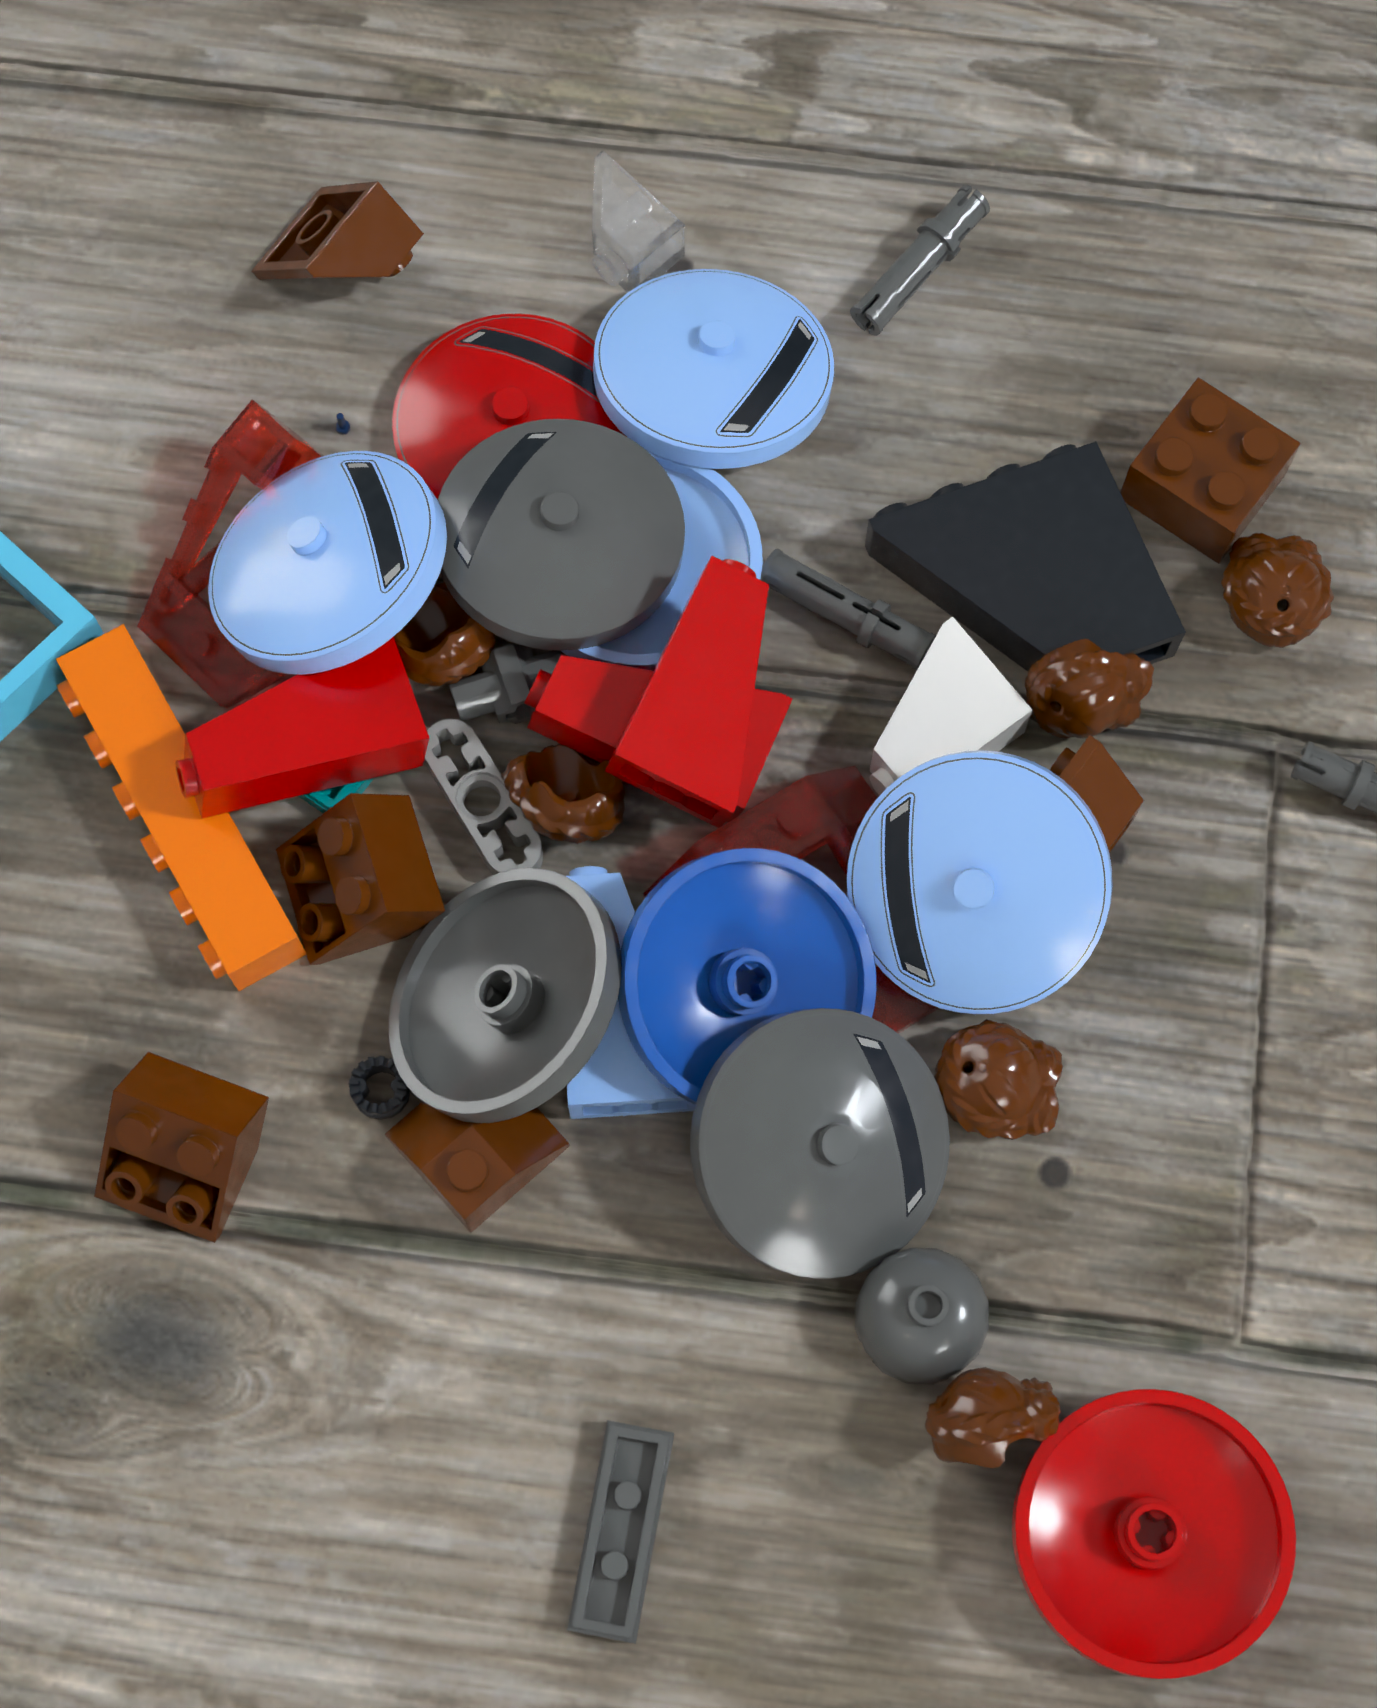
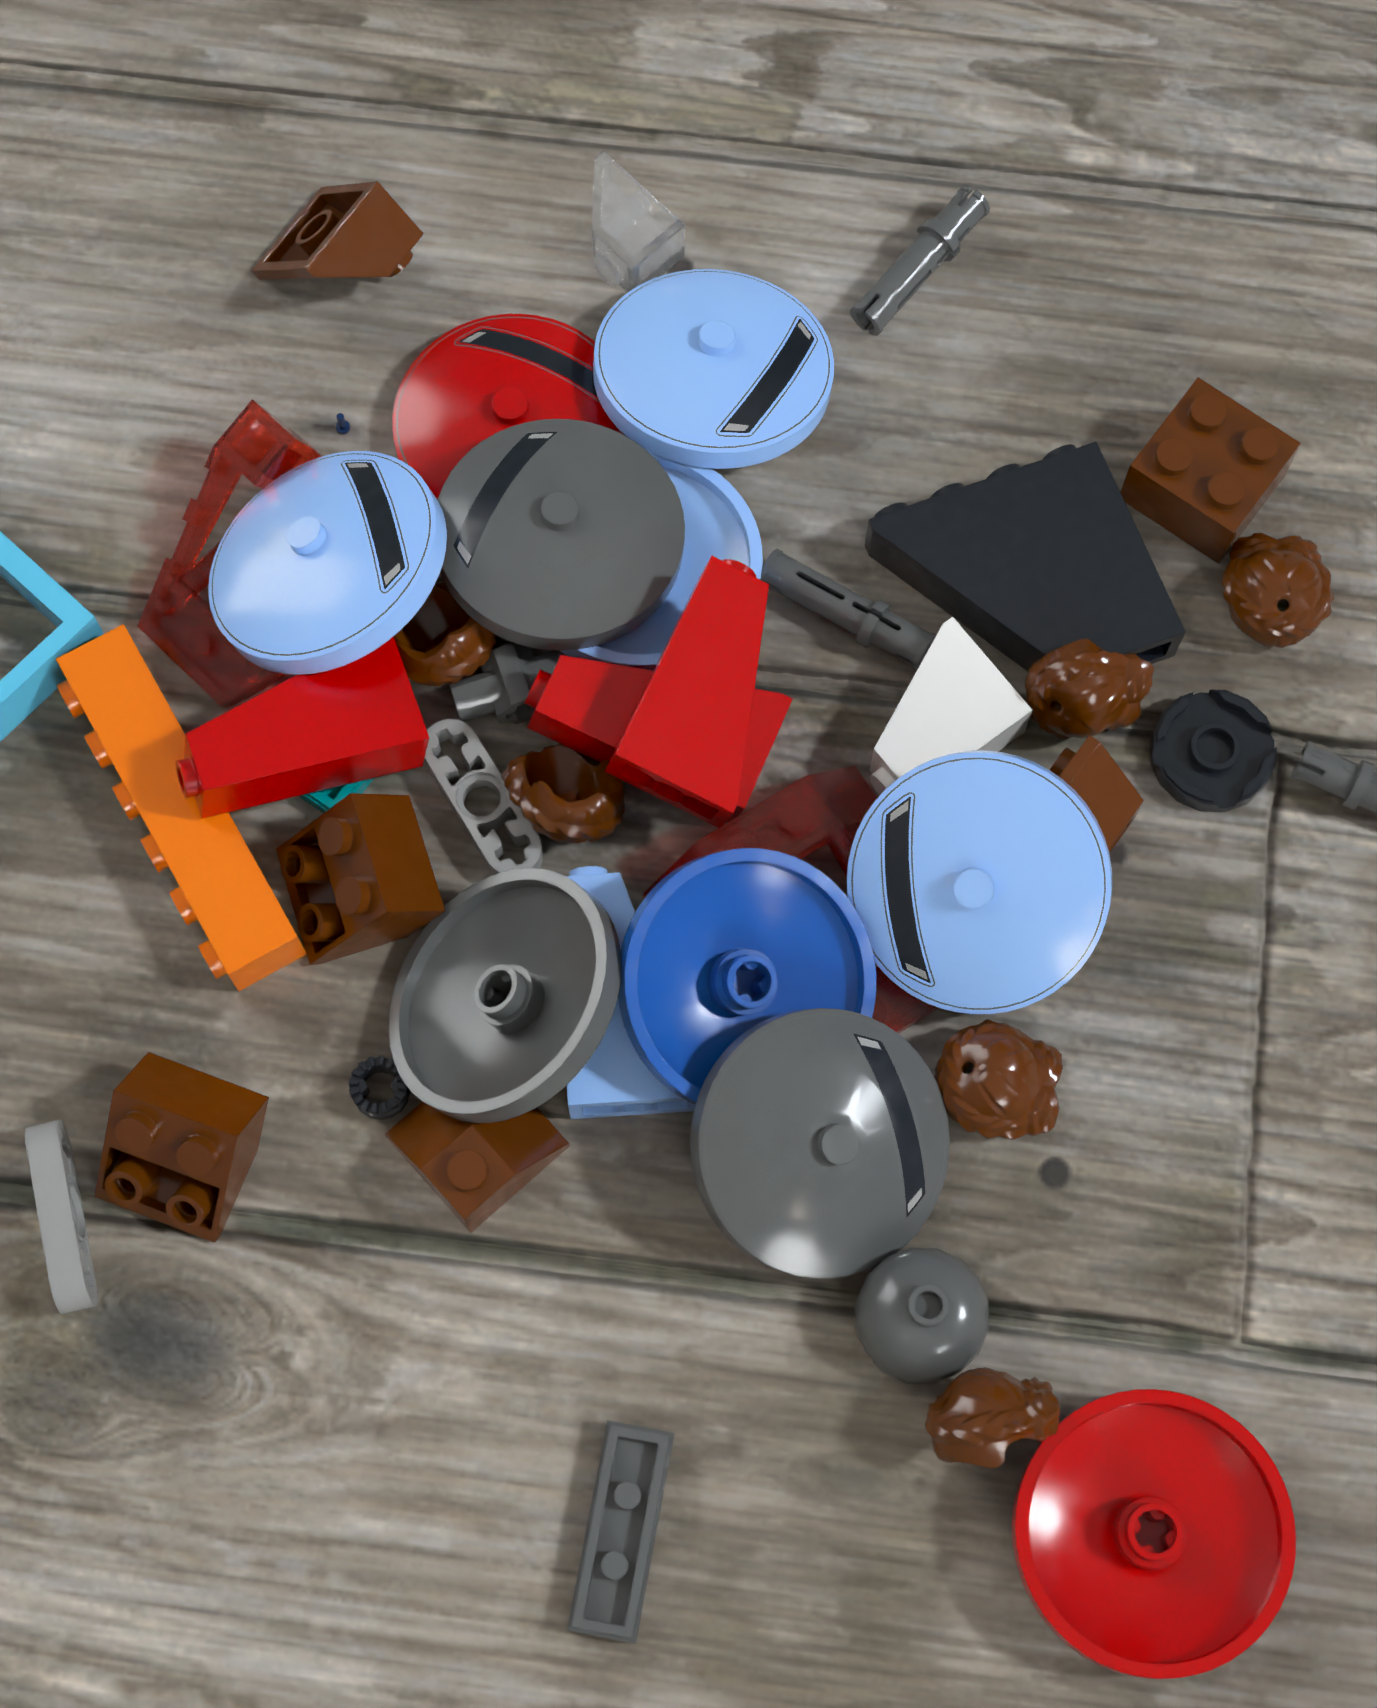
none -> light grey beam [25,1119,98,1315]
none -> black tile [1150,689,1277,812]

